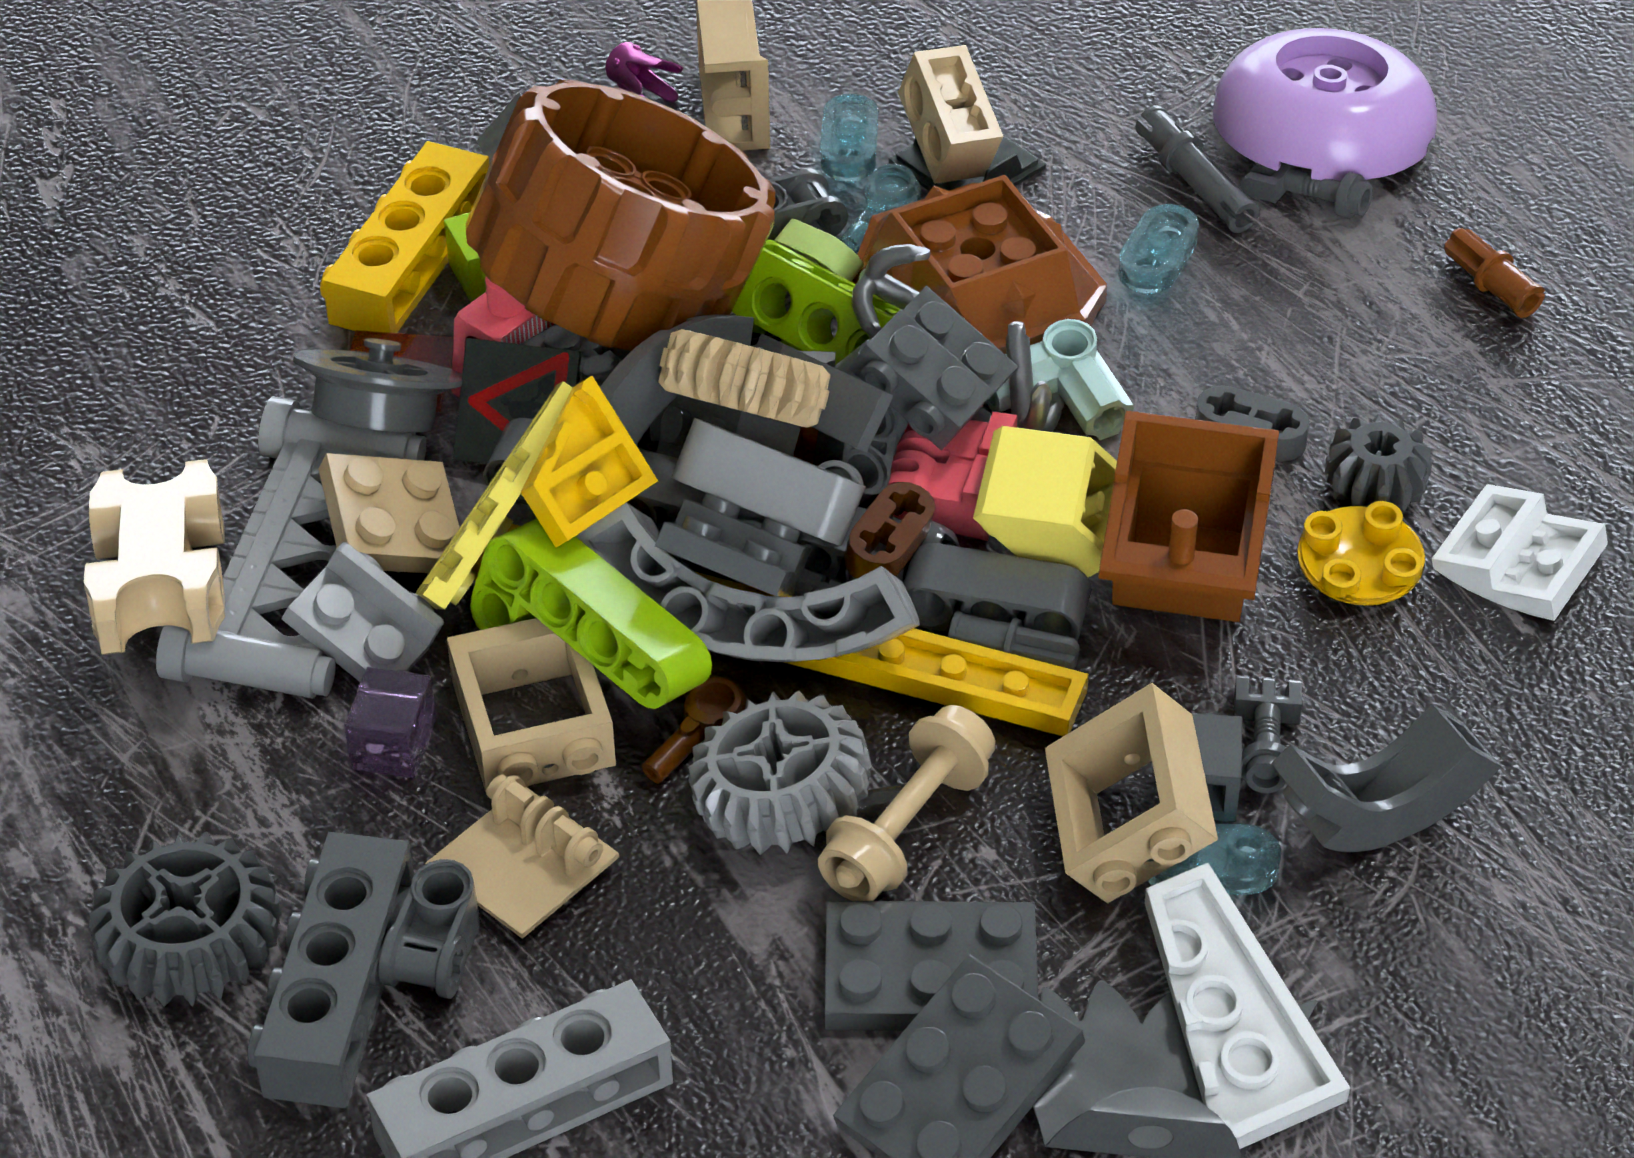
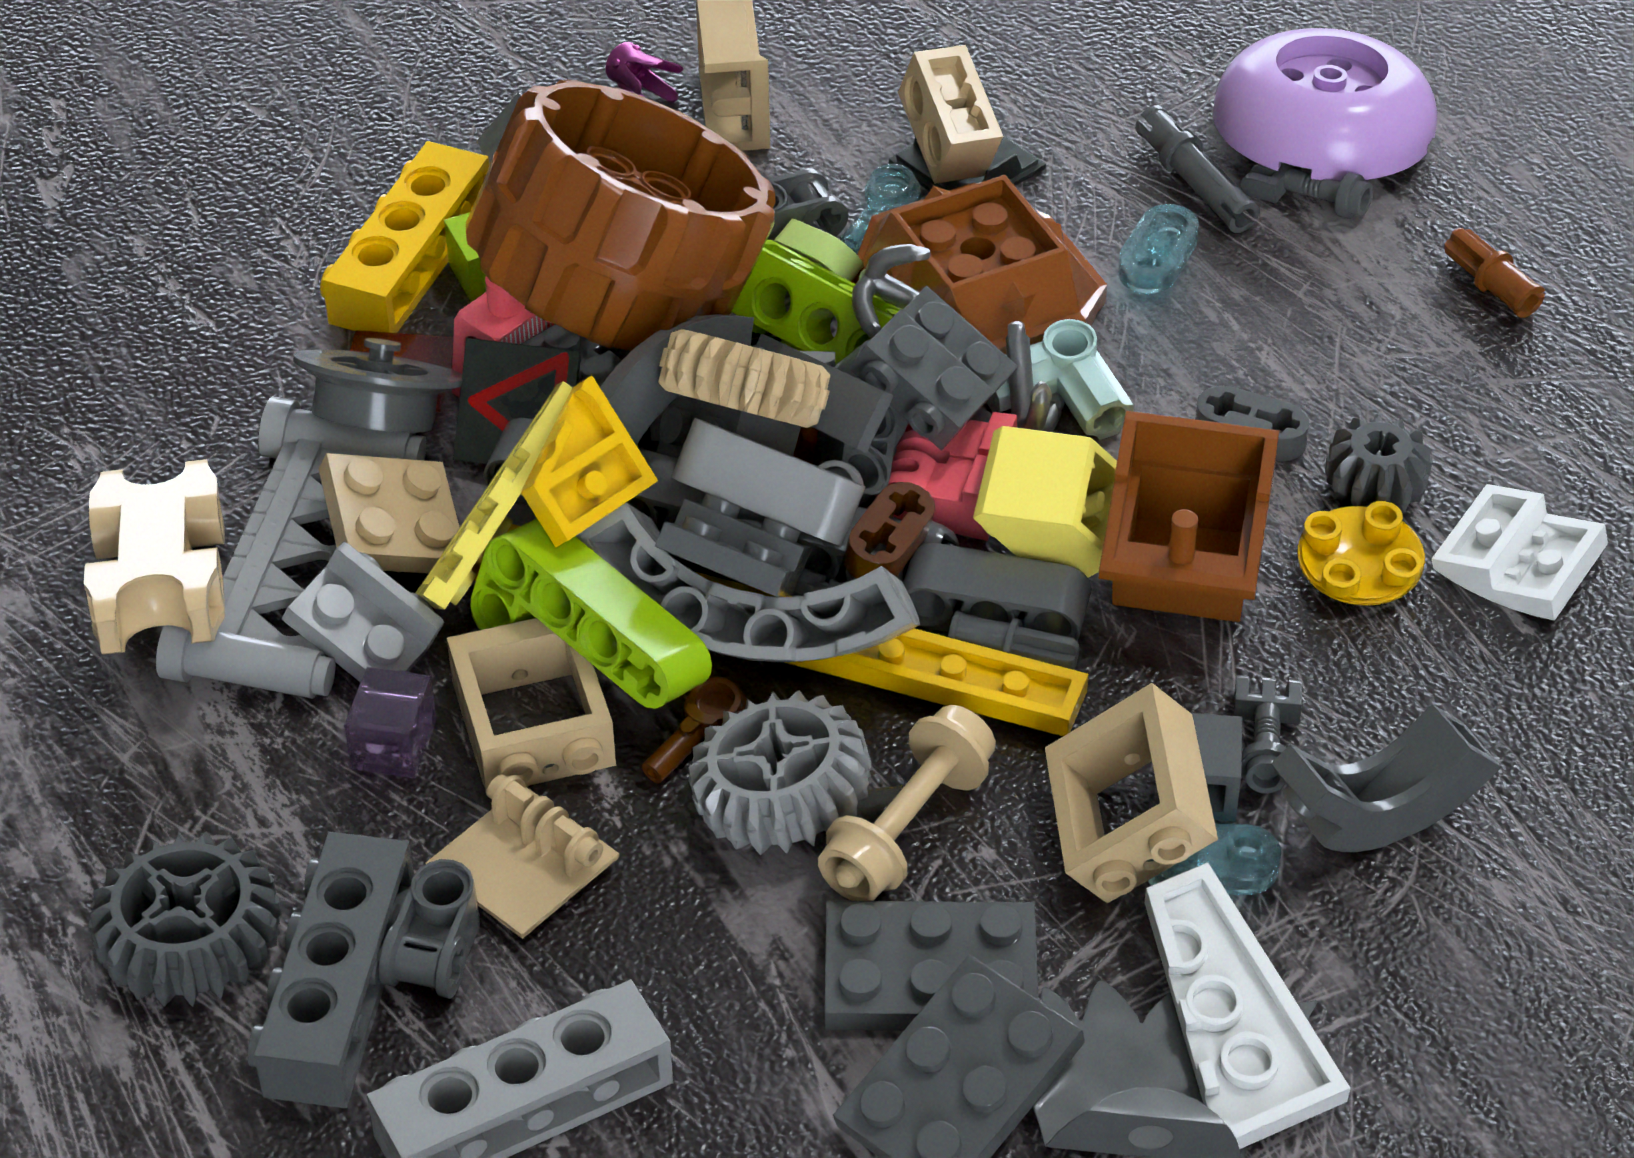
clear light blue plate [820,94,879,183] -> none

